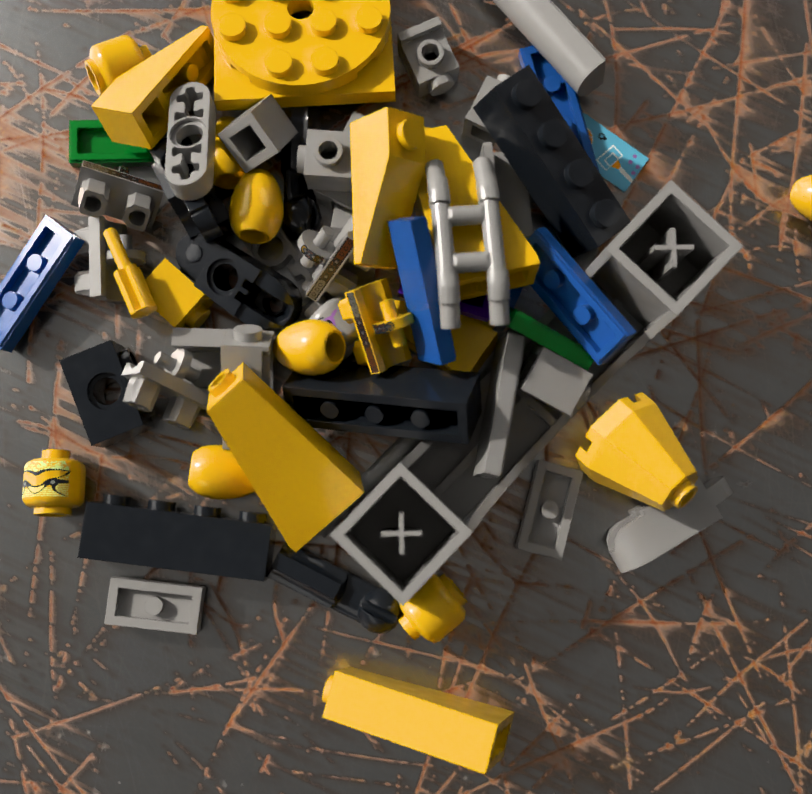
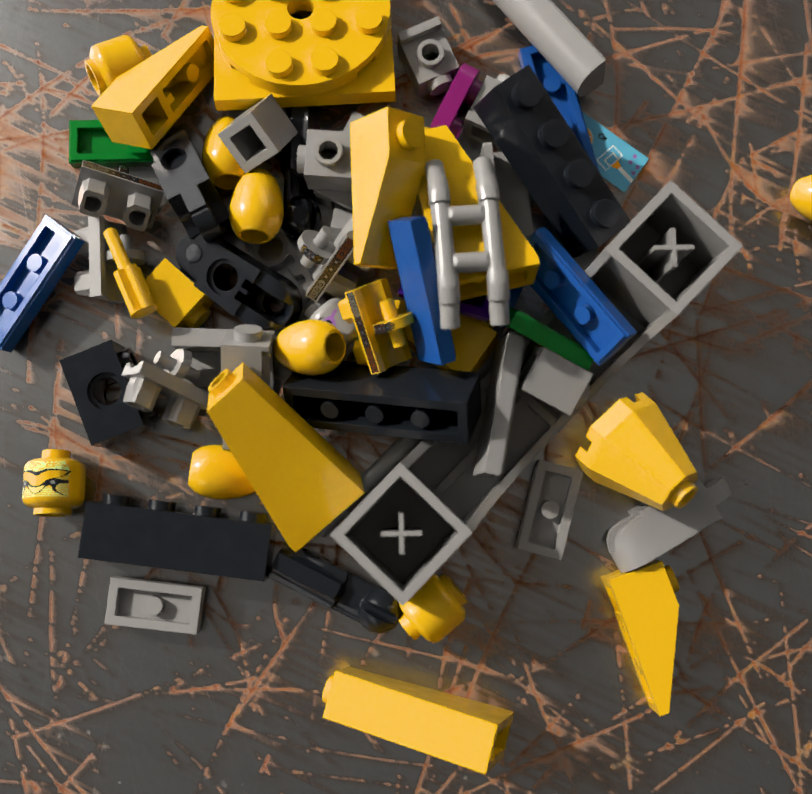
light grey beam [165,82,216,201] -> none
none -> magenta plate [430,63,483,139]
none -> yellow slope [600,559,679,716]

